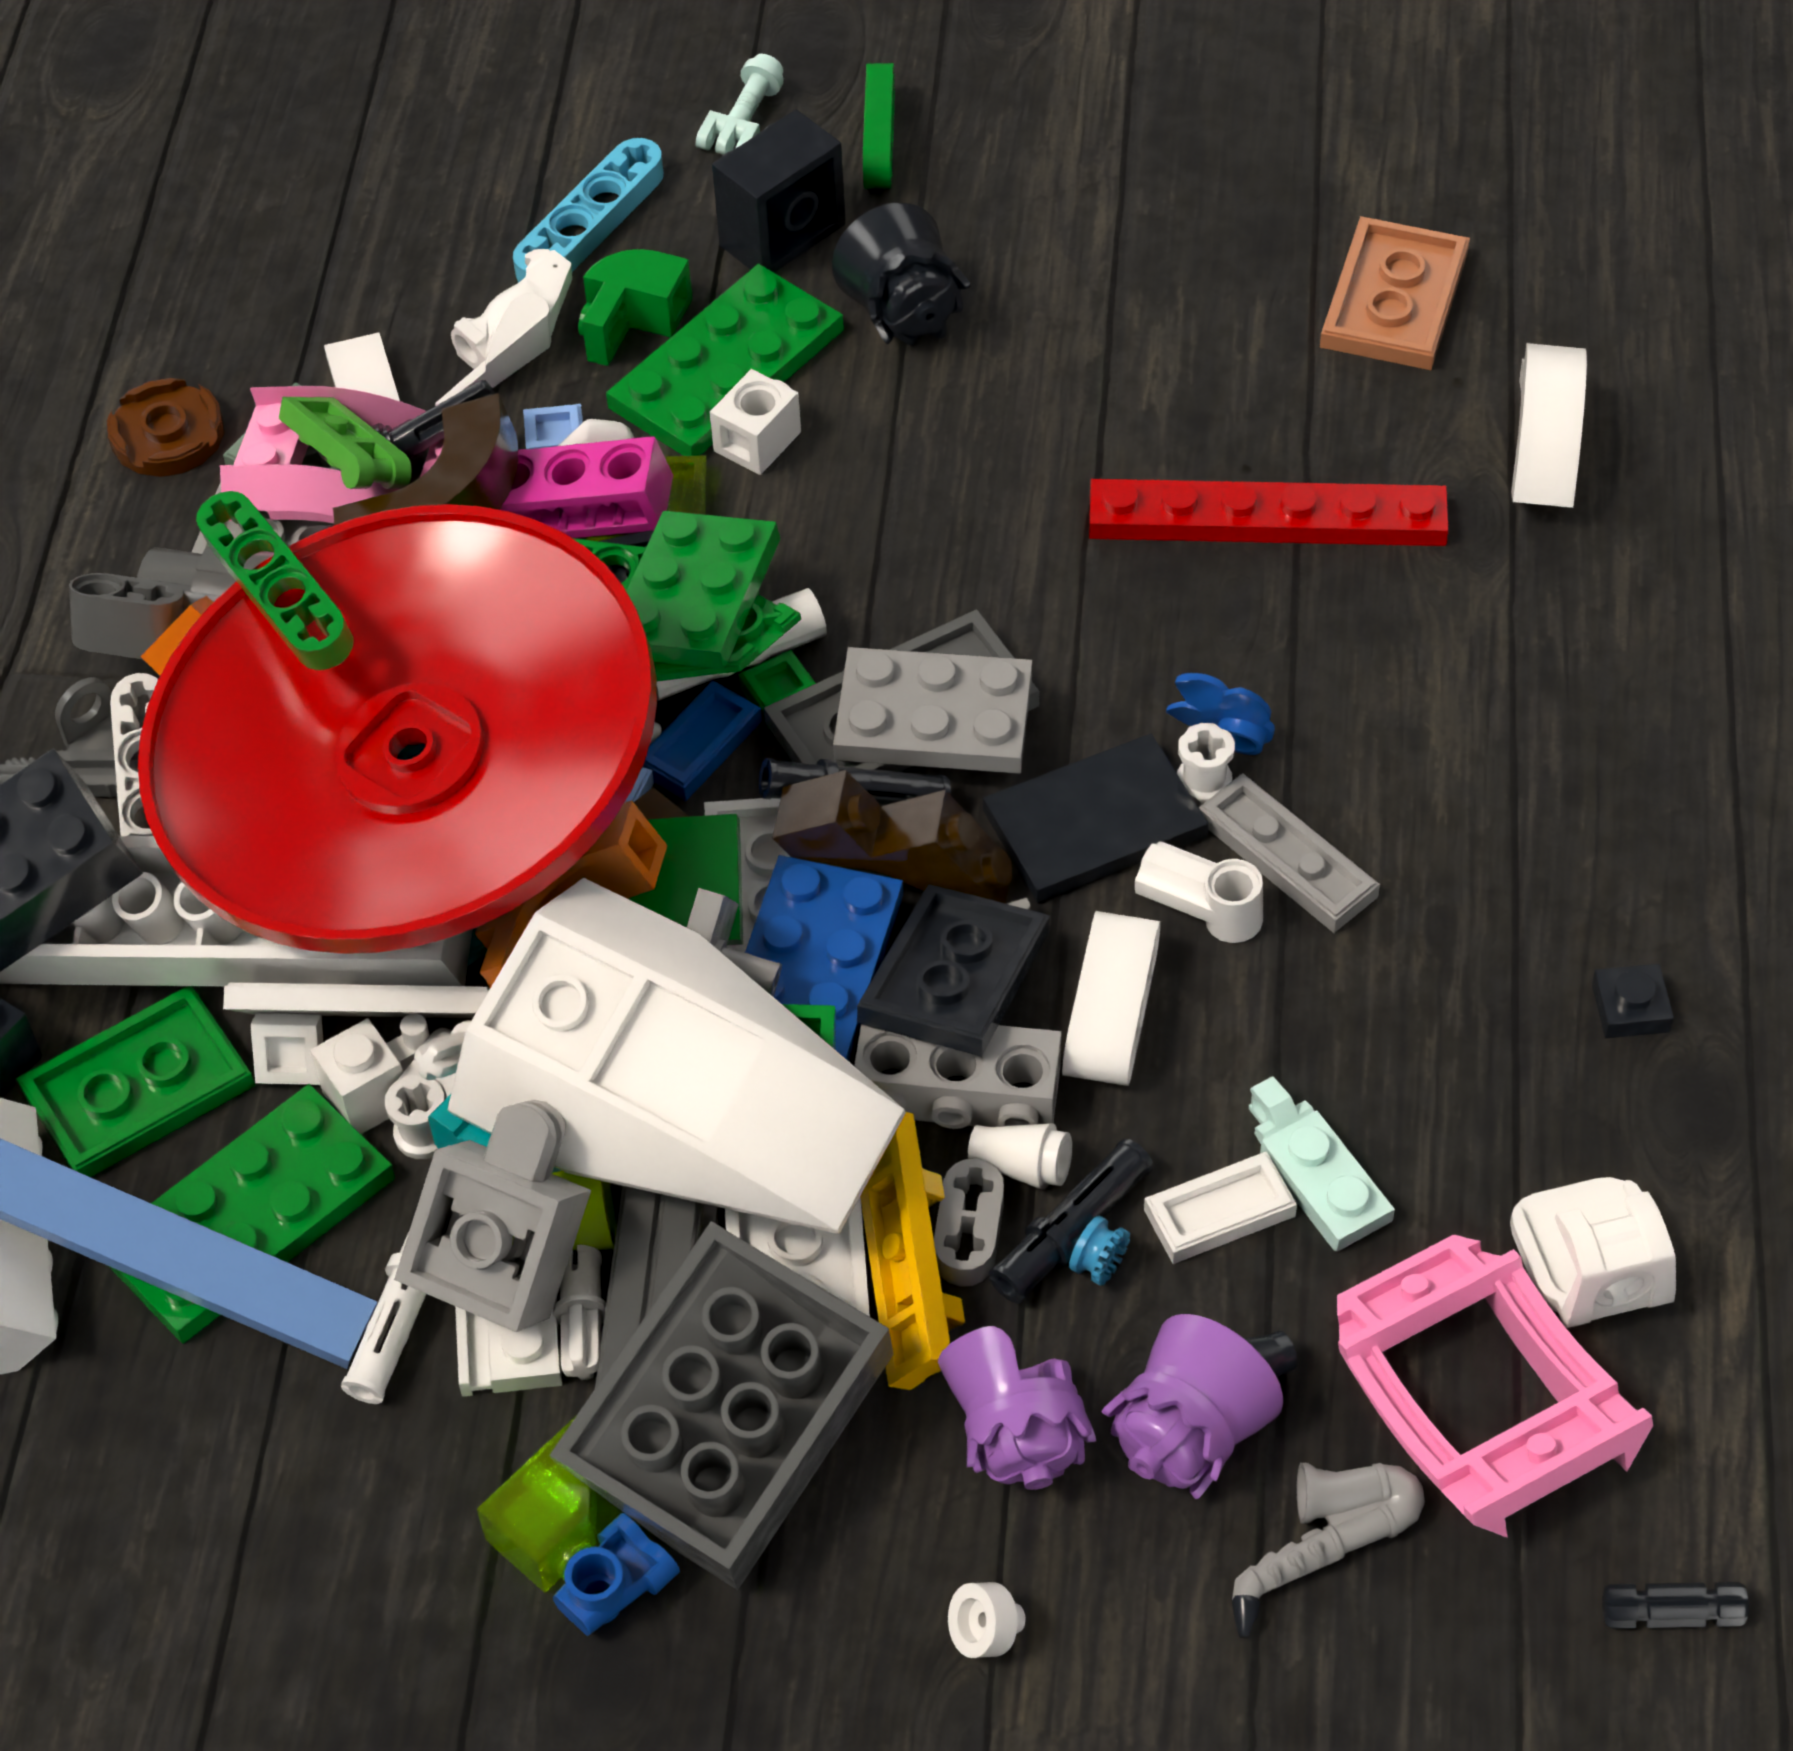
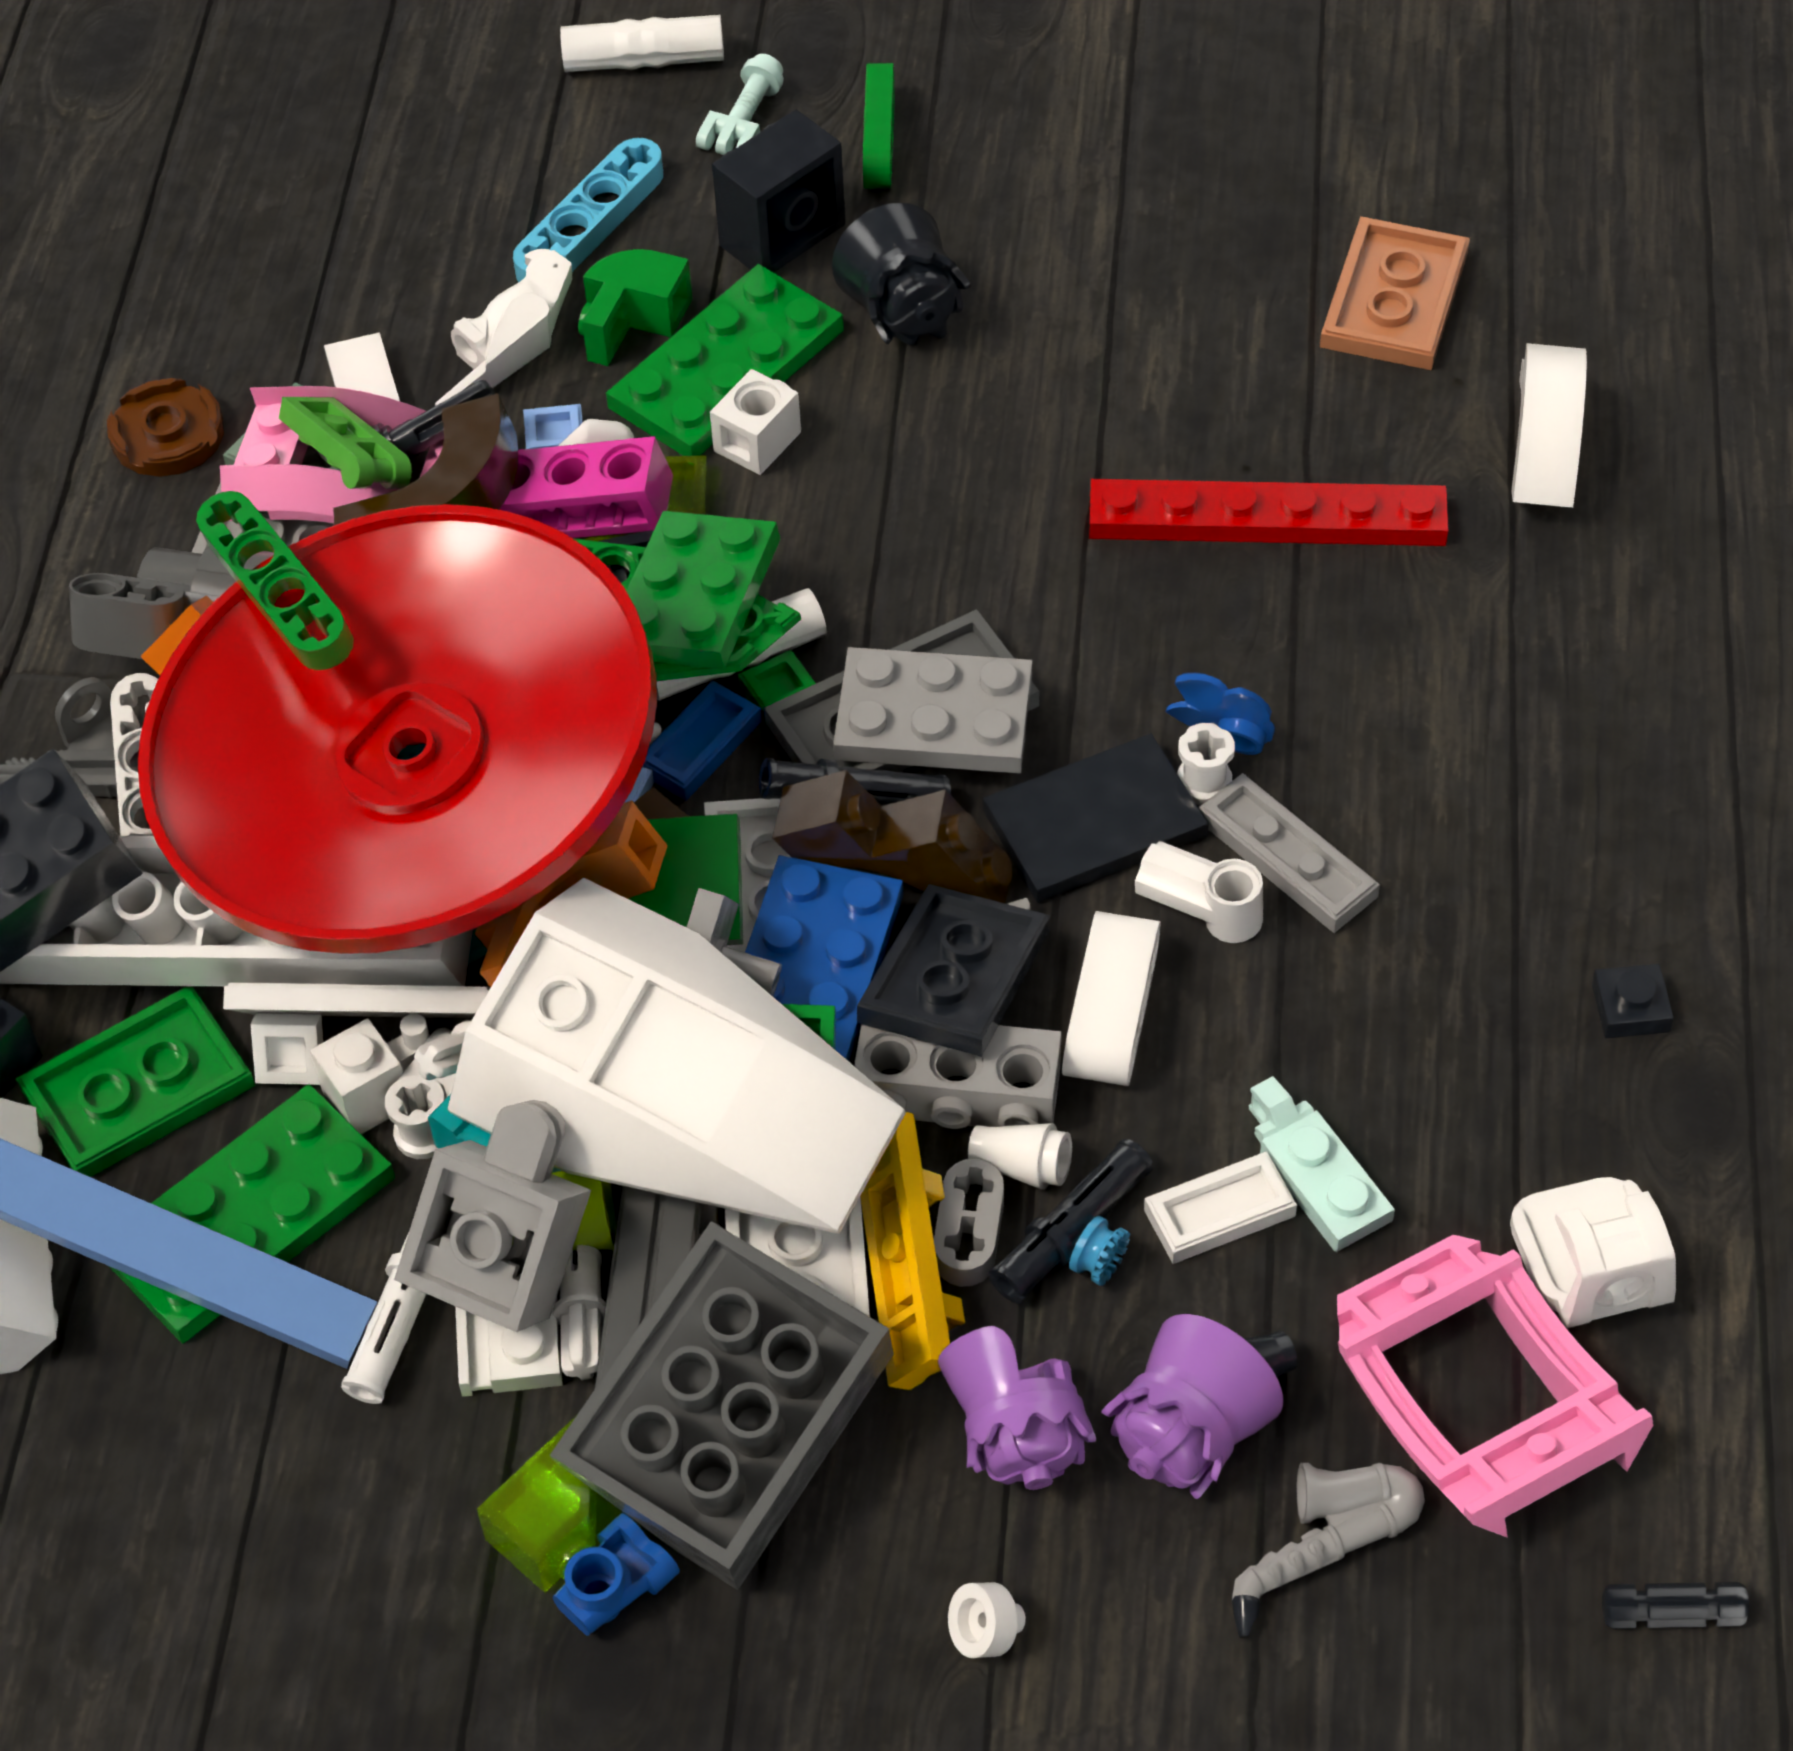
none -> white axle [560,15,724,72]

